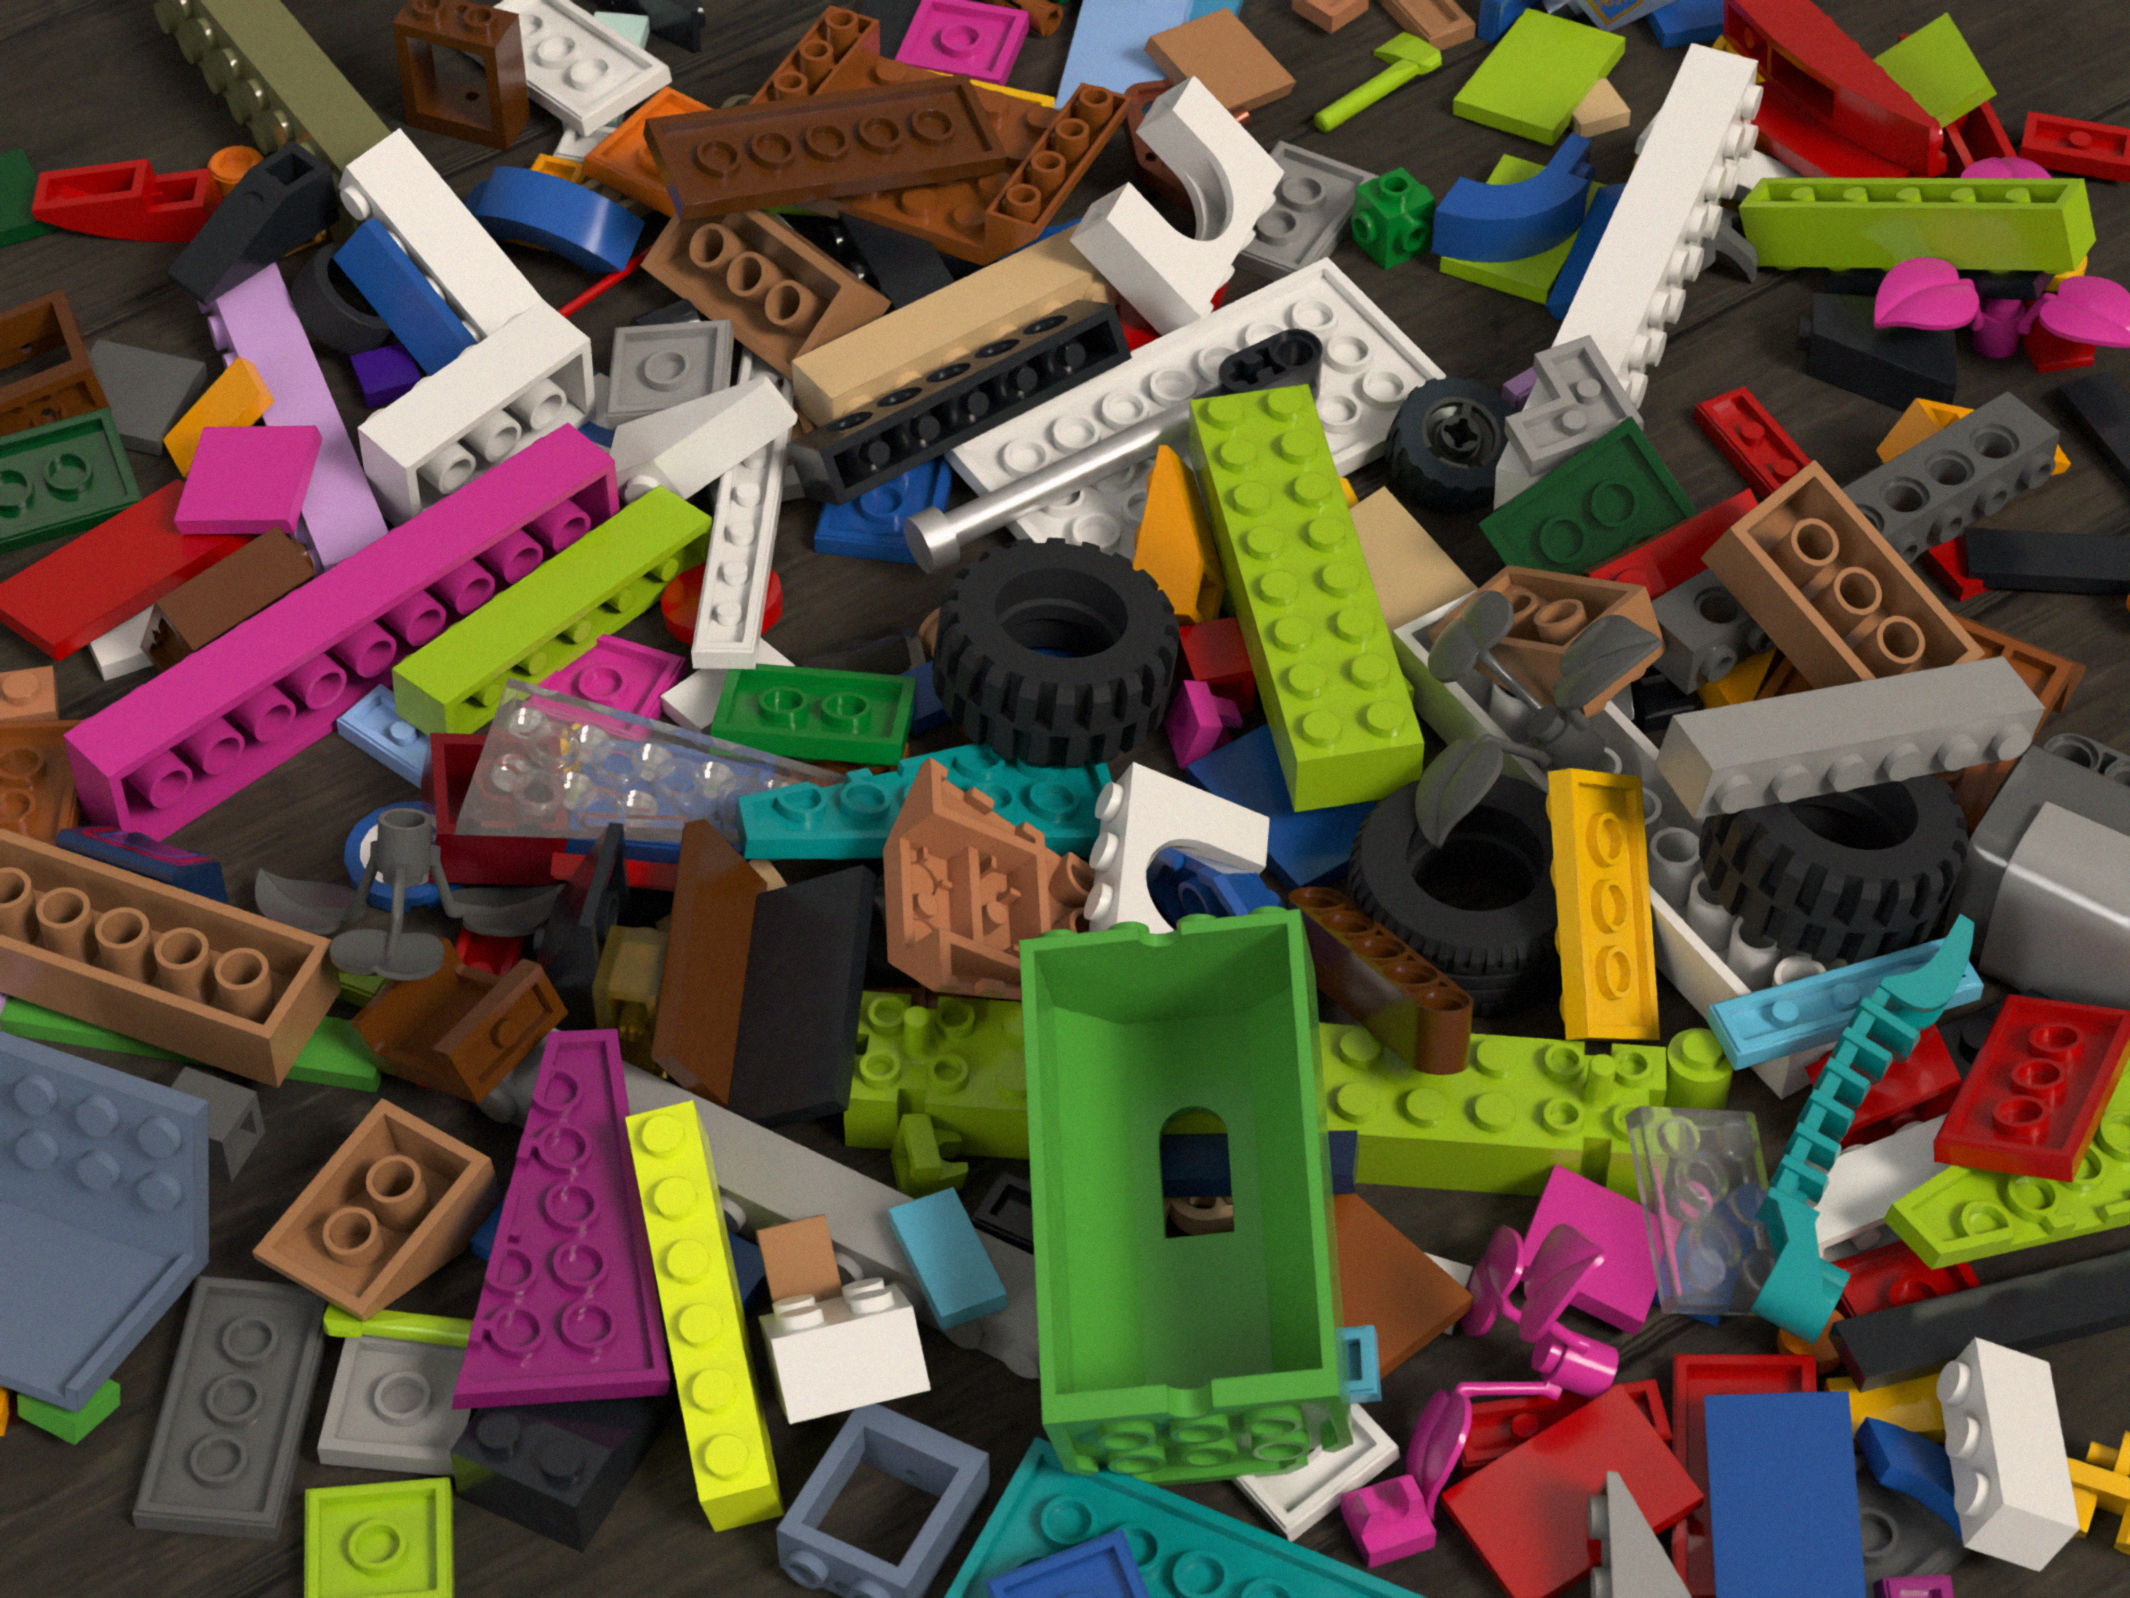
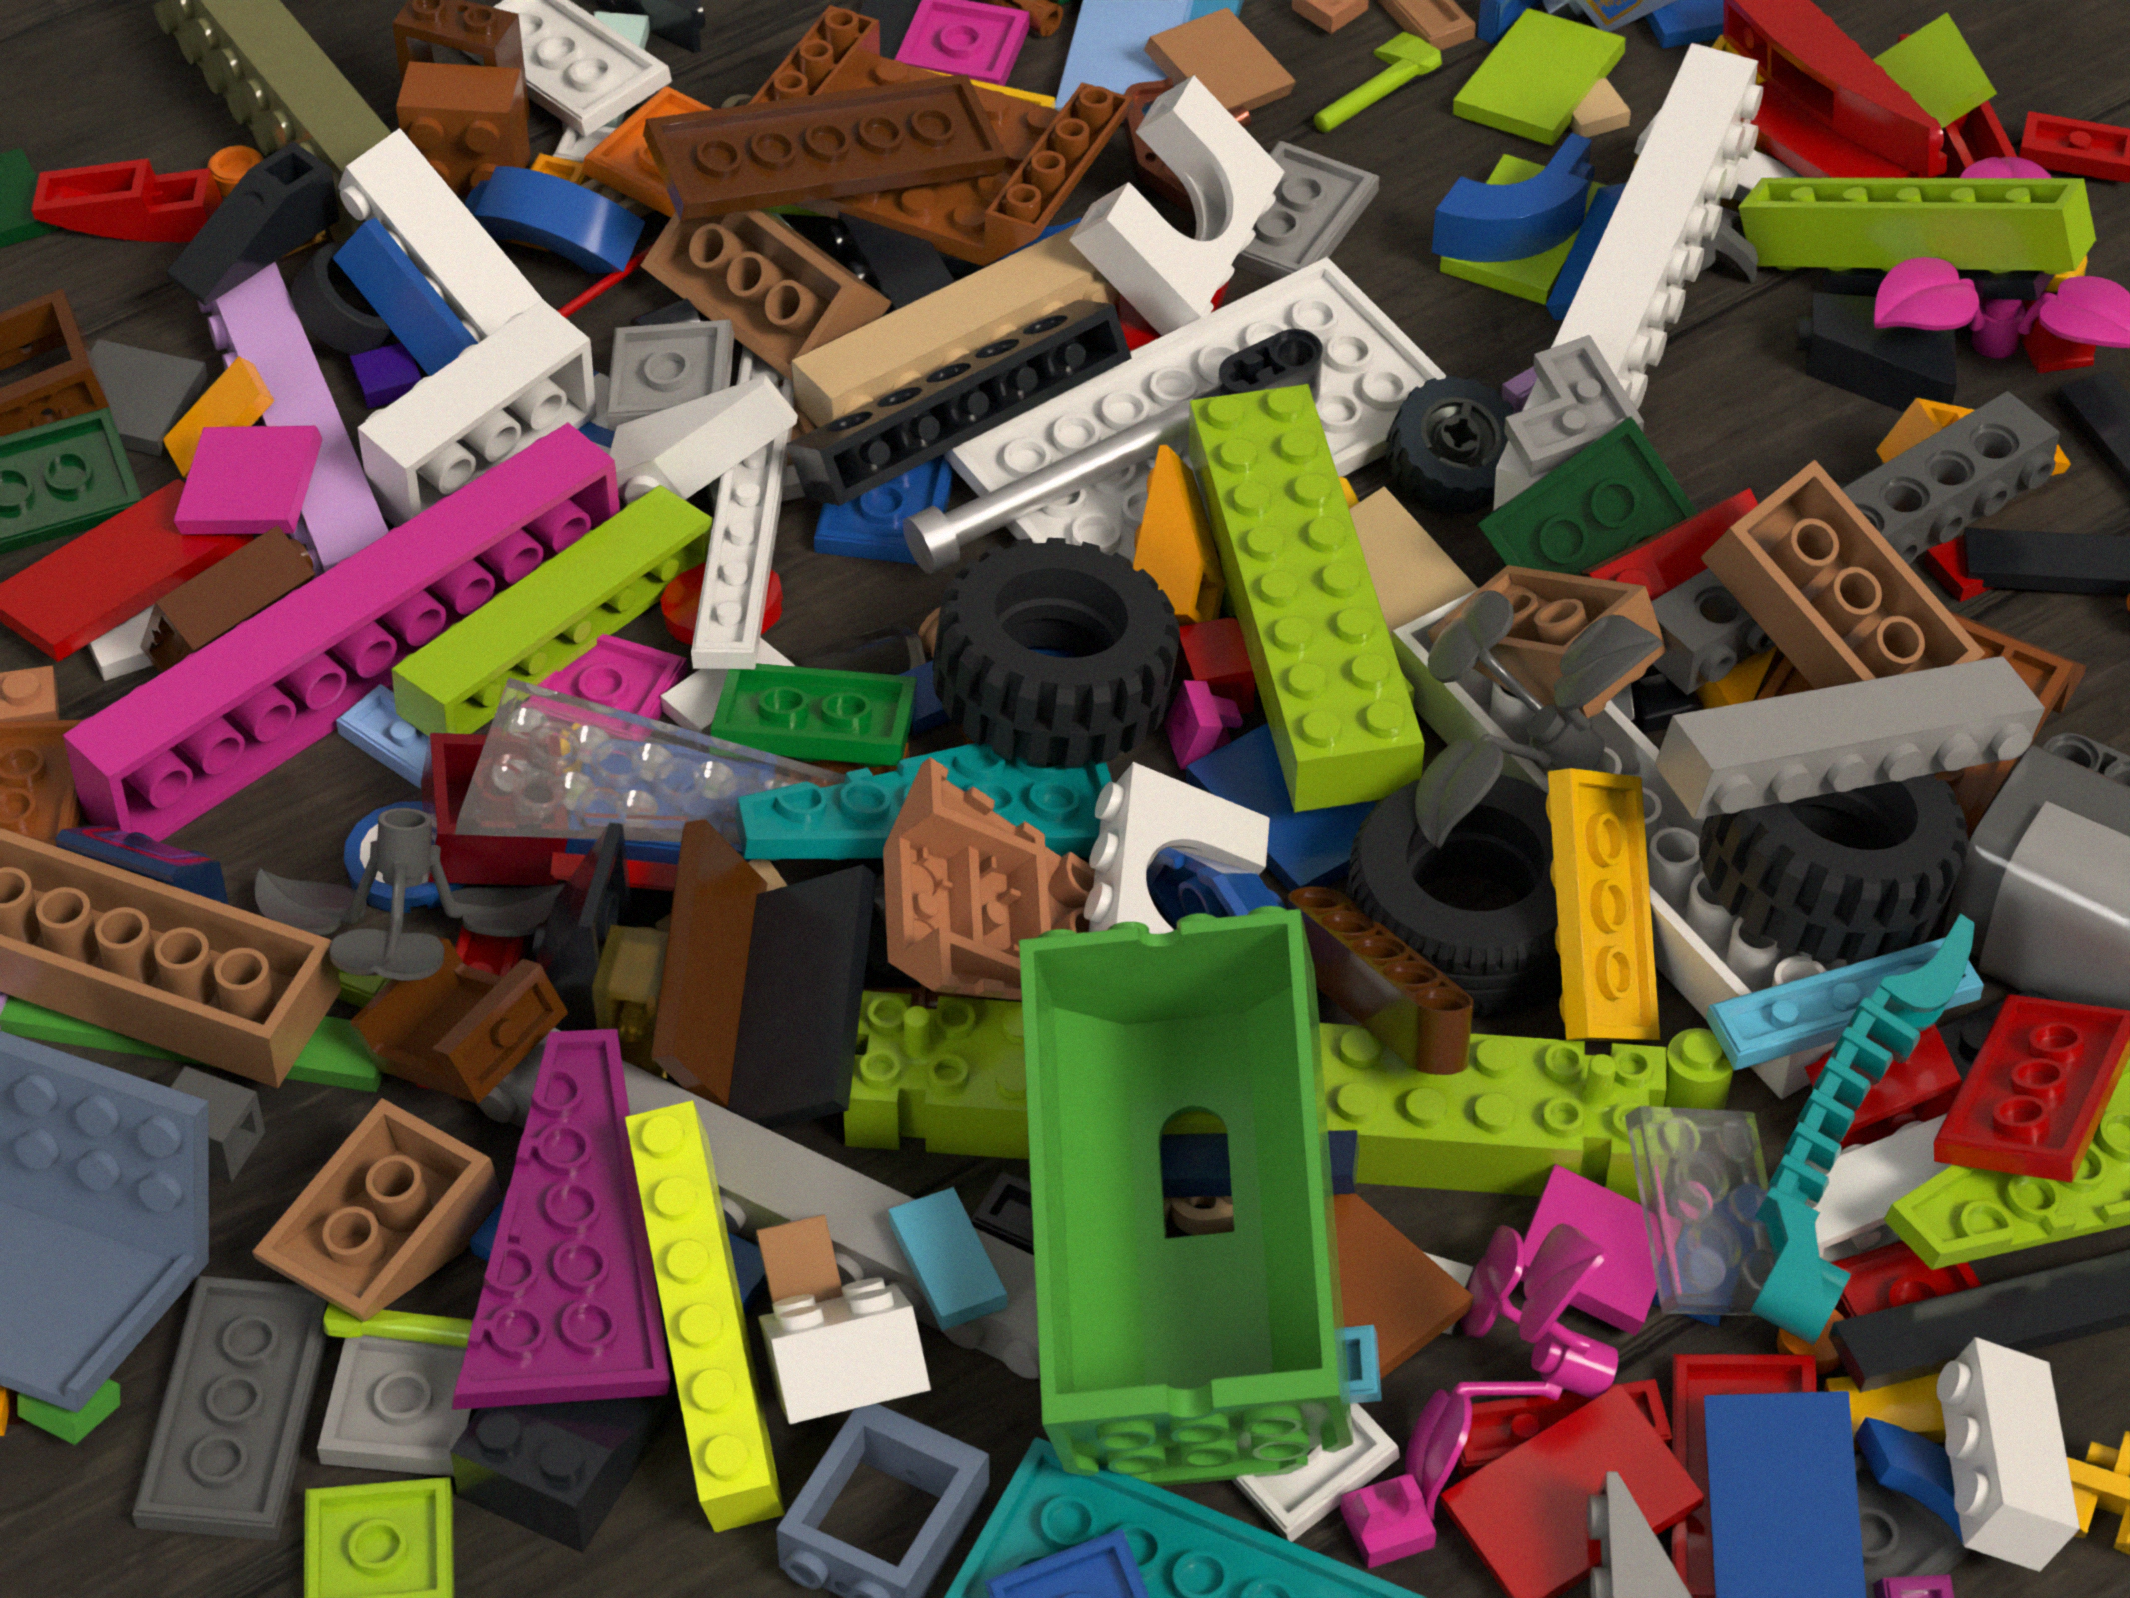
lime tile [890,1113,969,1200] -> none
green brick [1351,167,1436,271] -> none
red tile [1693,386,1812,501] -> none
none -> dark orange brick [396,61,531,195]

